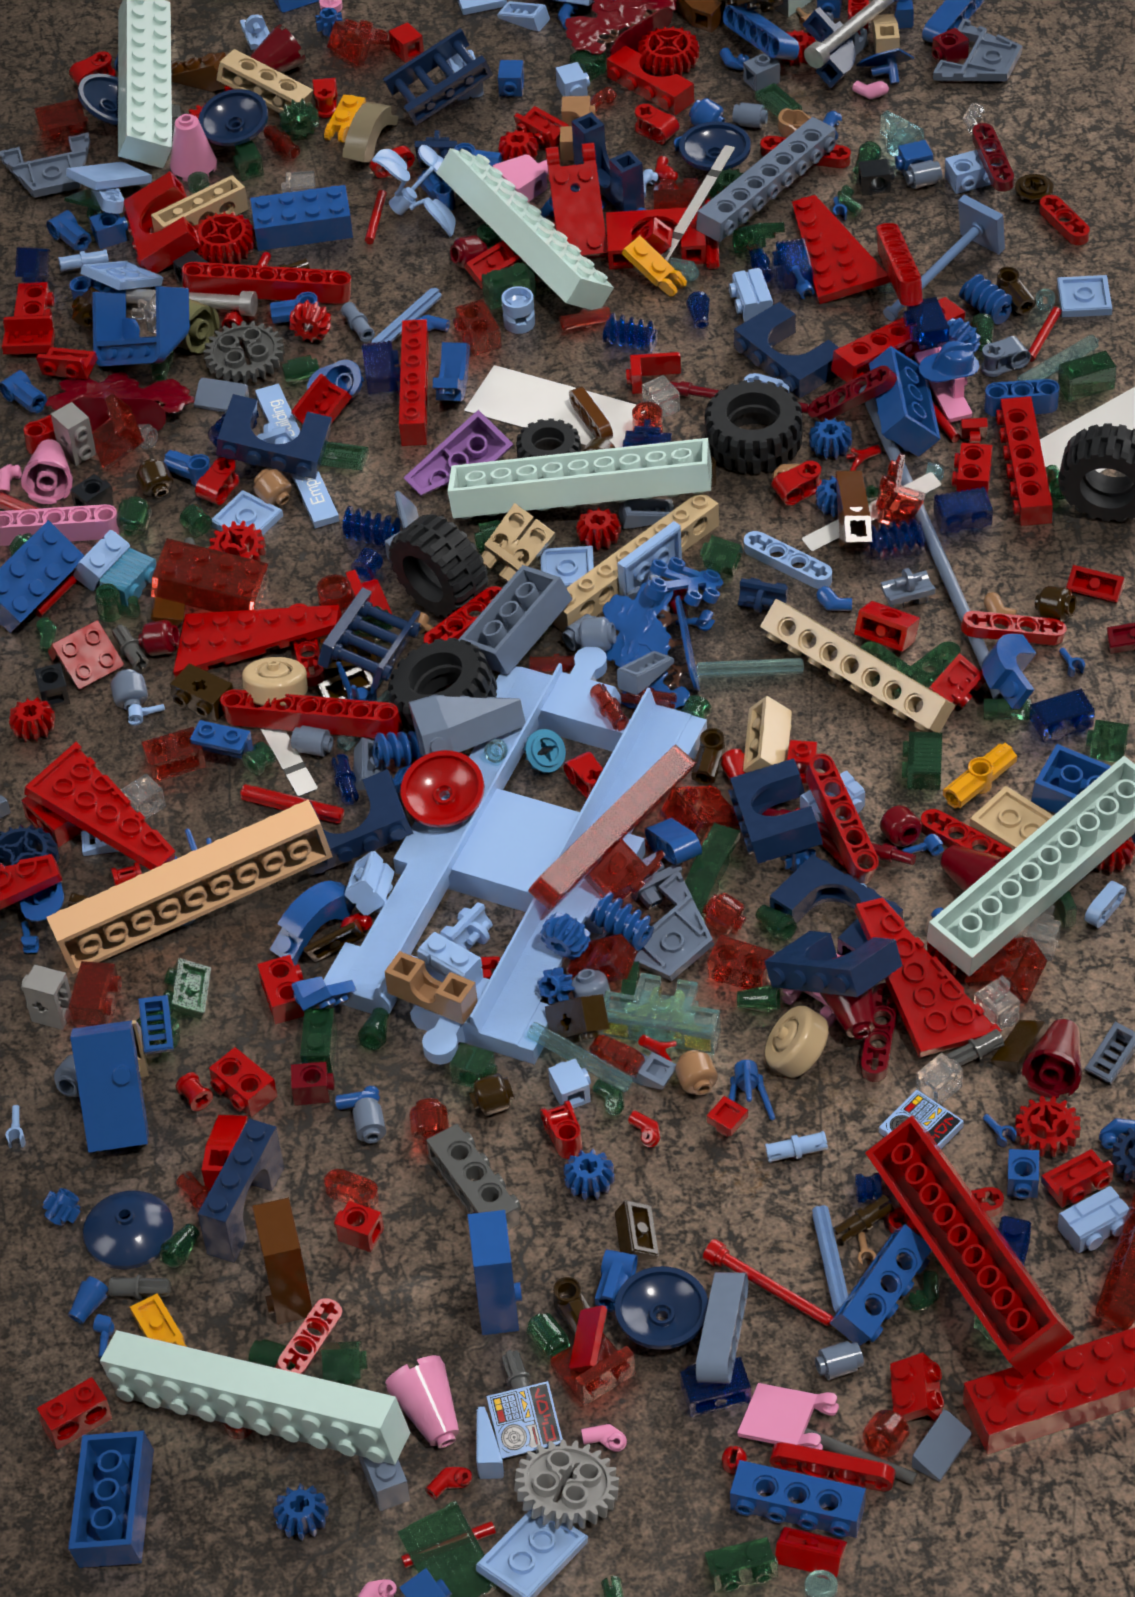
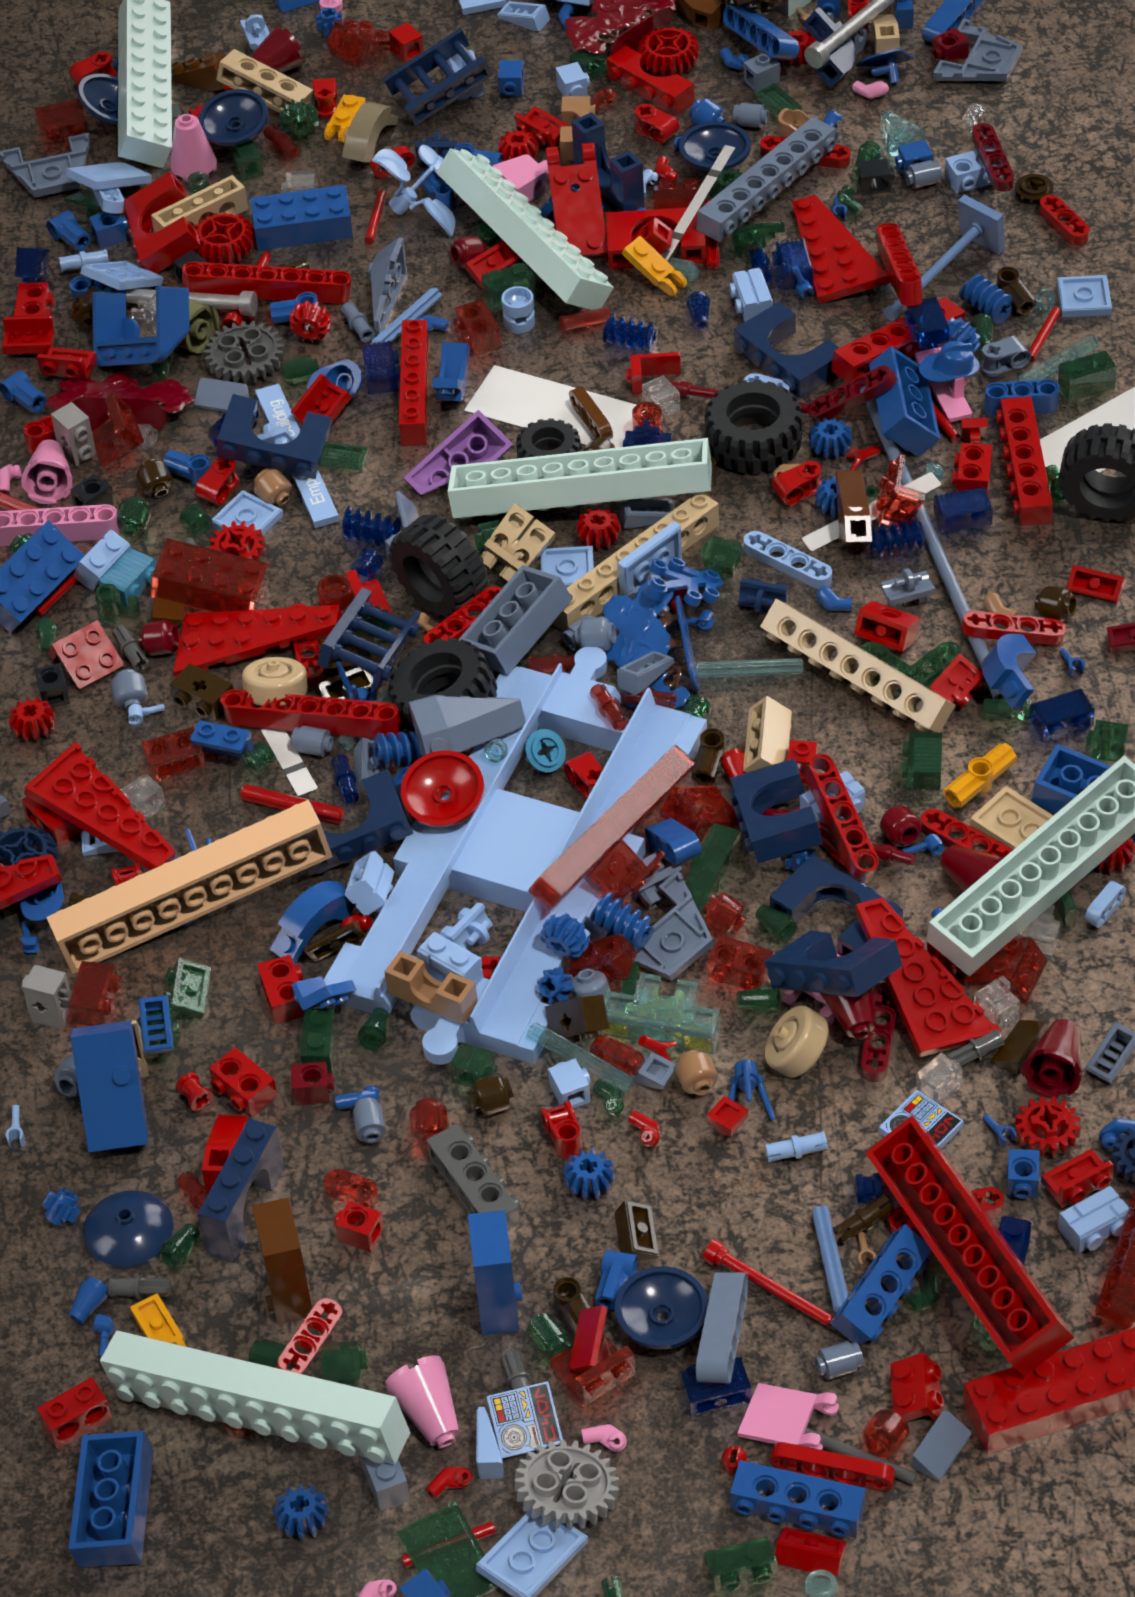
none -> sand blue wedge [368,238,407,336]

